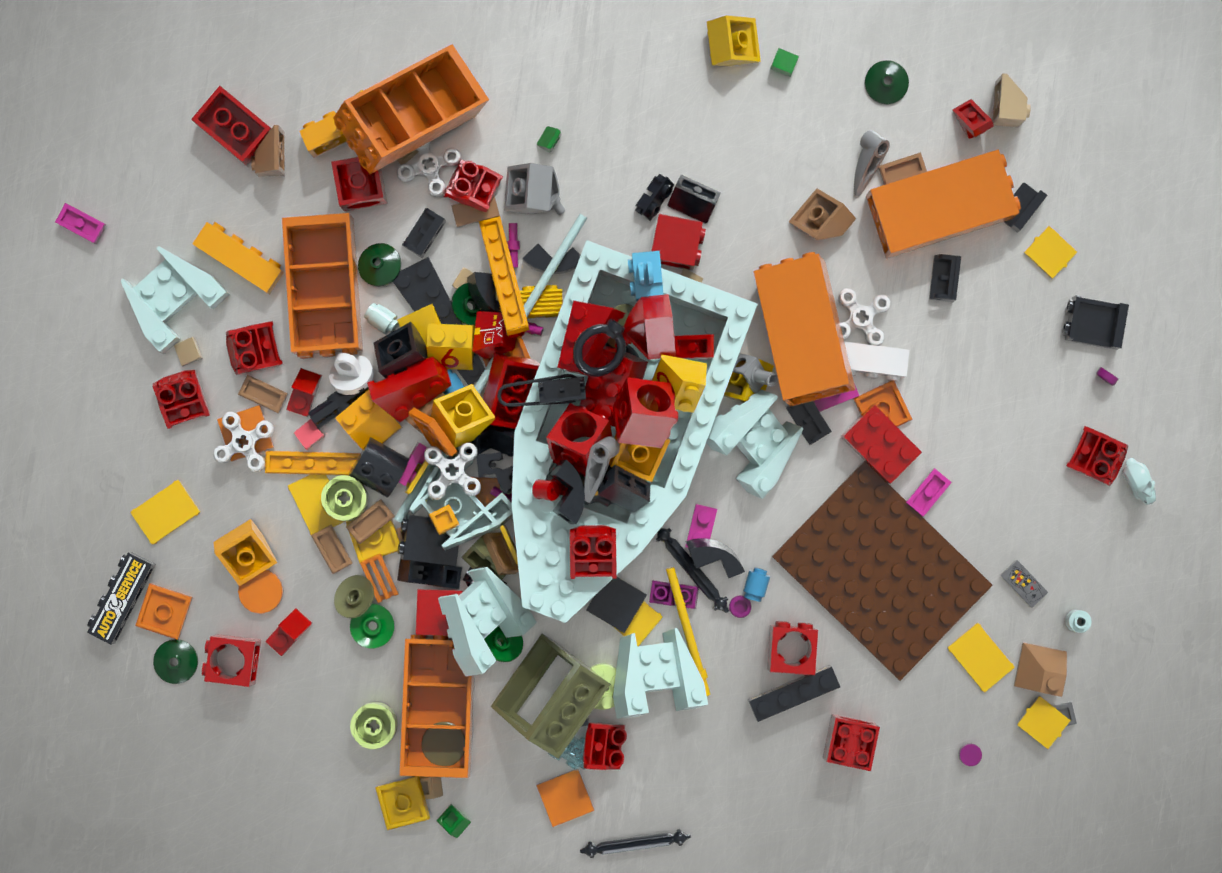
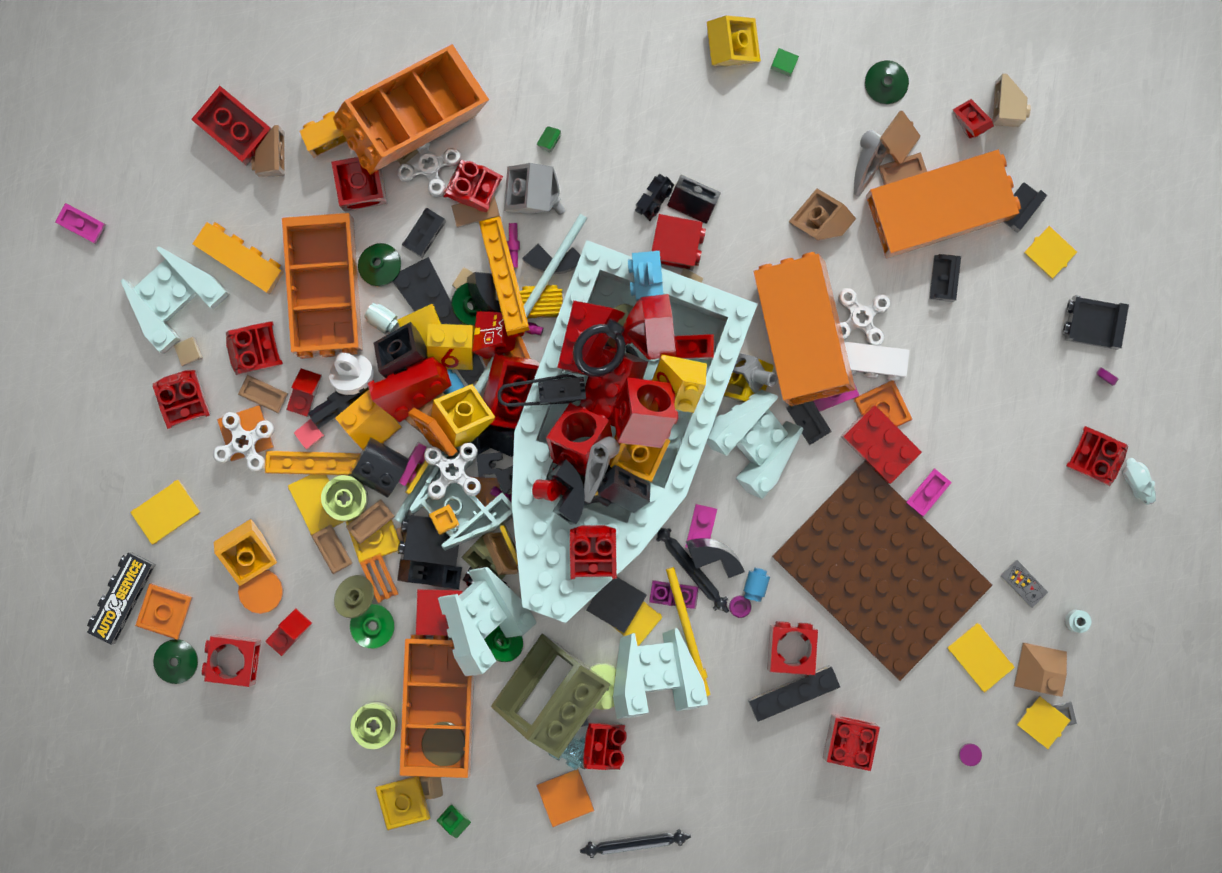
none -> medium nougat piece [880,111,921,164]

